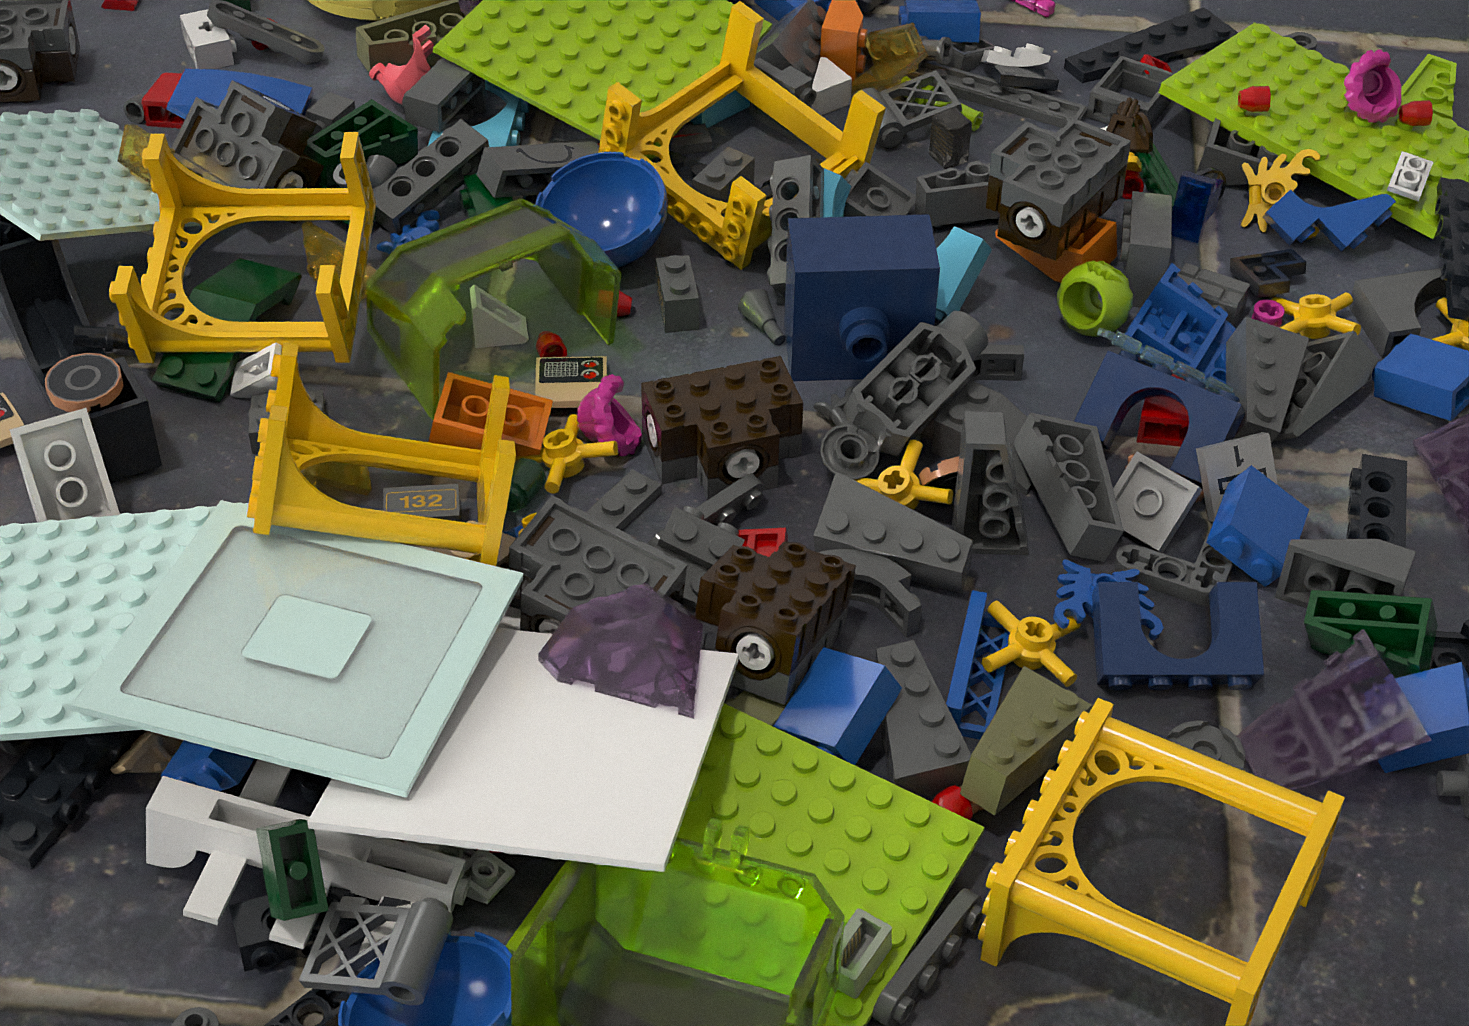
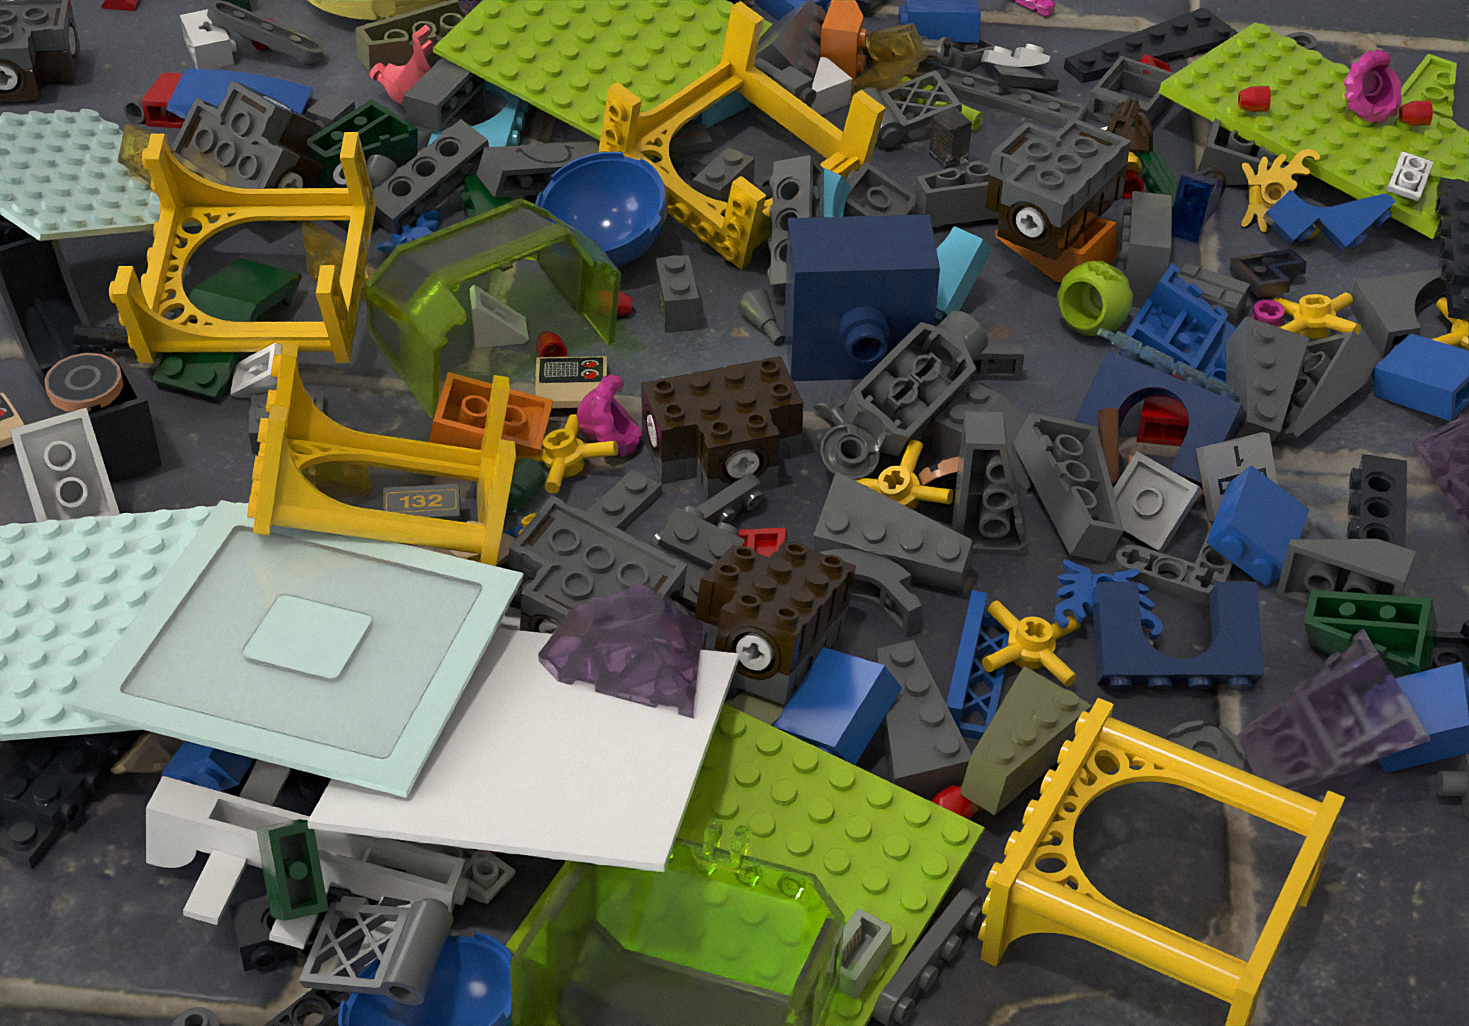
none -> reddish brown tile [1097,408,1119,483]

